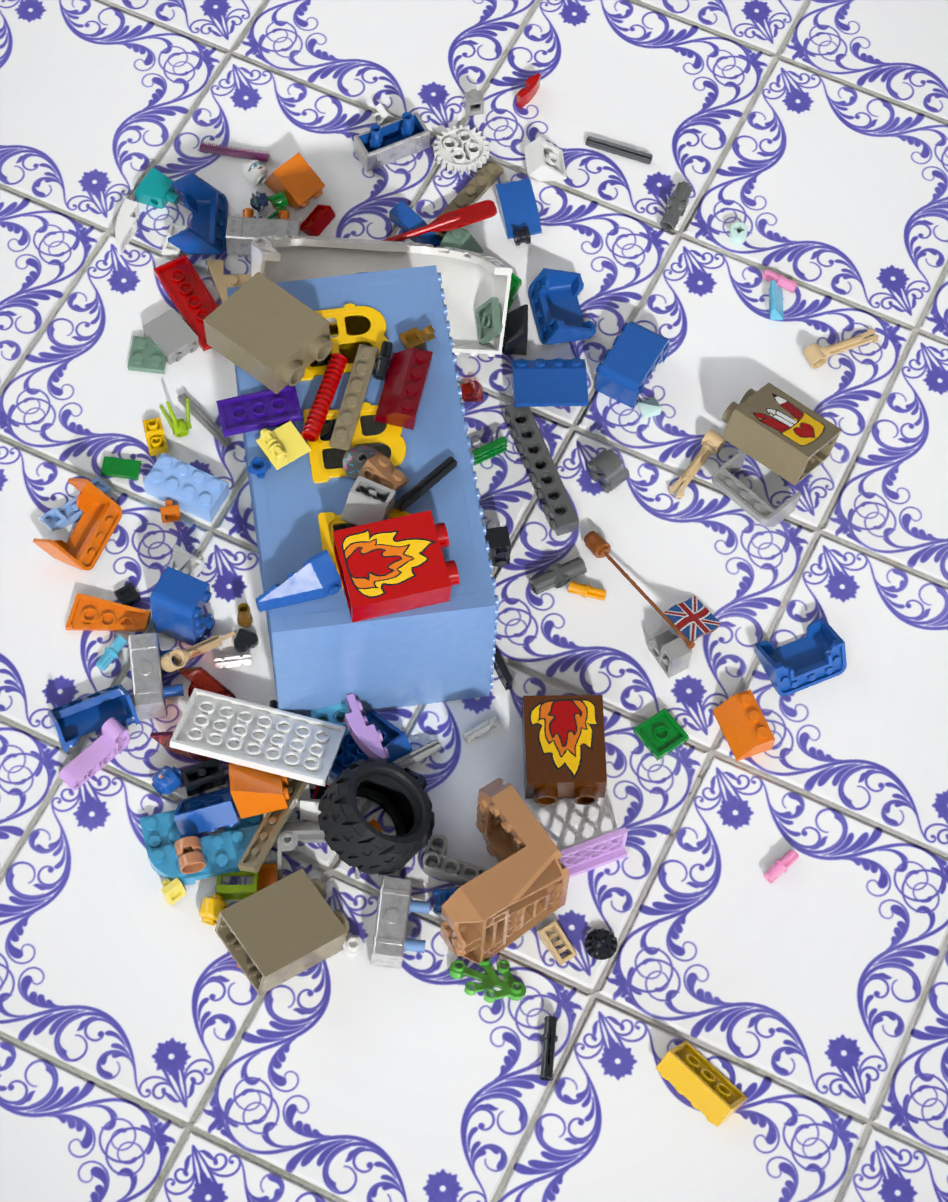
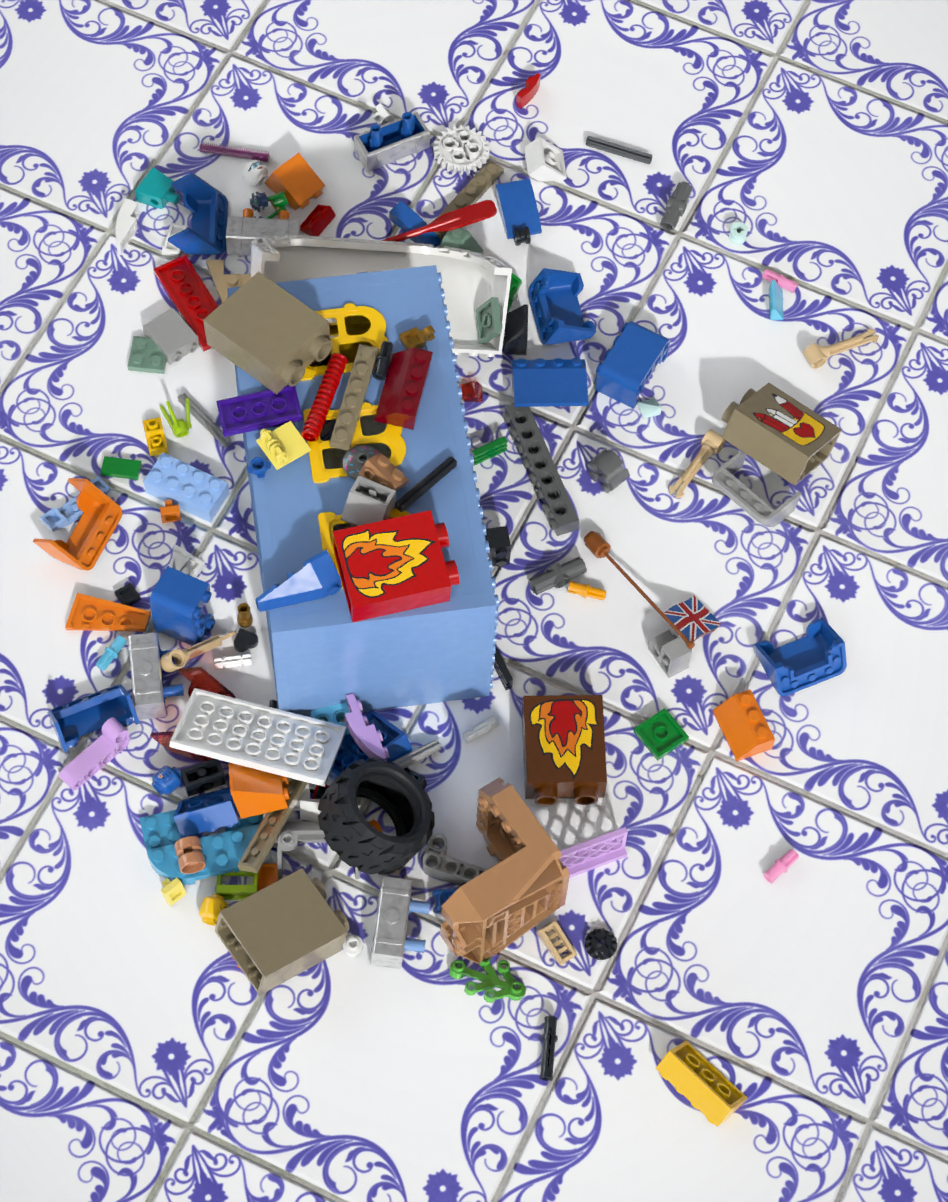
light grey brick [463,89,484,116] -> none

